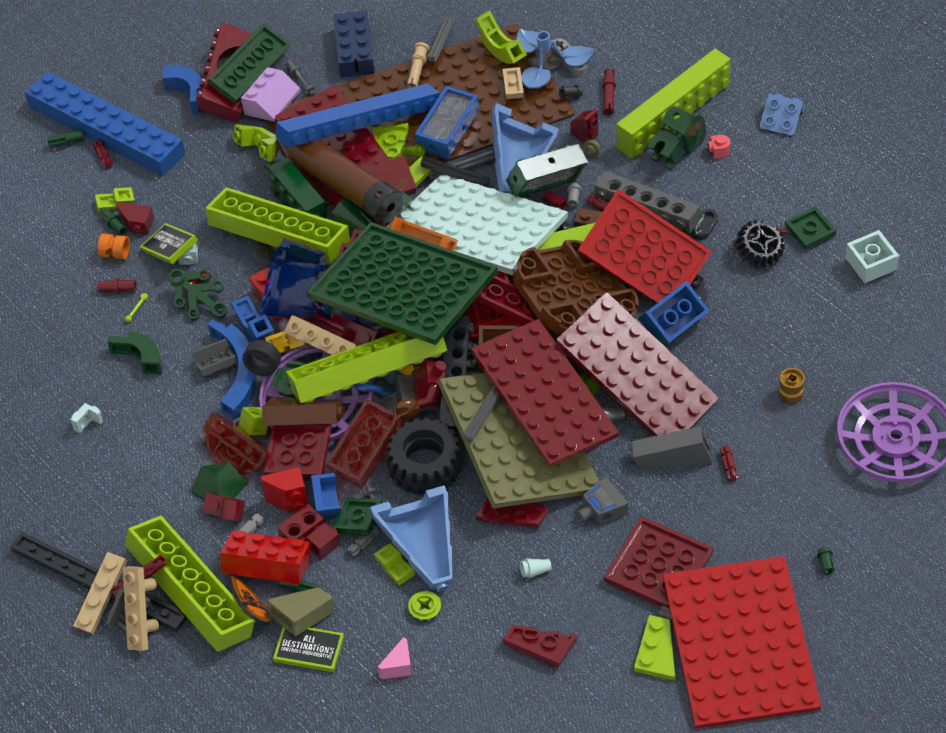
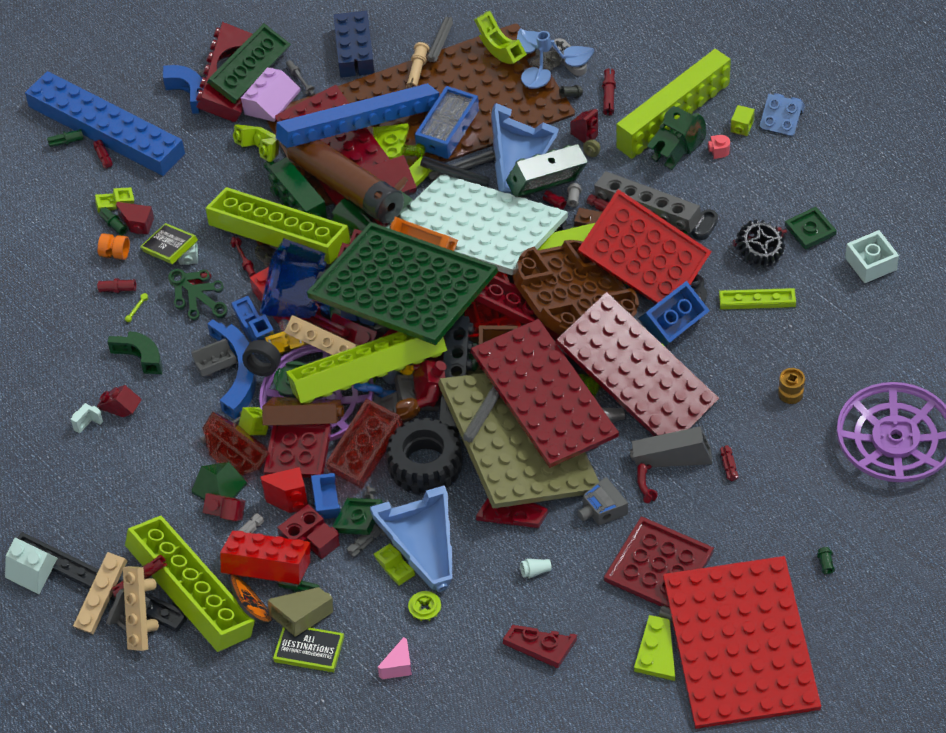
tan plate [503,67,524,99] -> none
none -> light aqua slope [5,538,57,594]
none -> dark red slope [97,385,142,417]
none -> dark red piece [230,236,256,277]
none -> dark red piece [637,463,658,504]
none -> lime tile [719,288,796,309]
none -> lime brick [730,105,755,136]

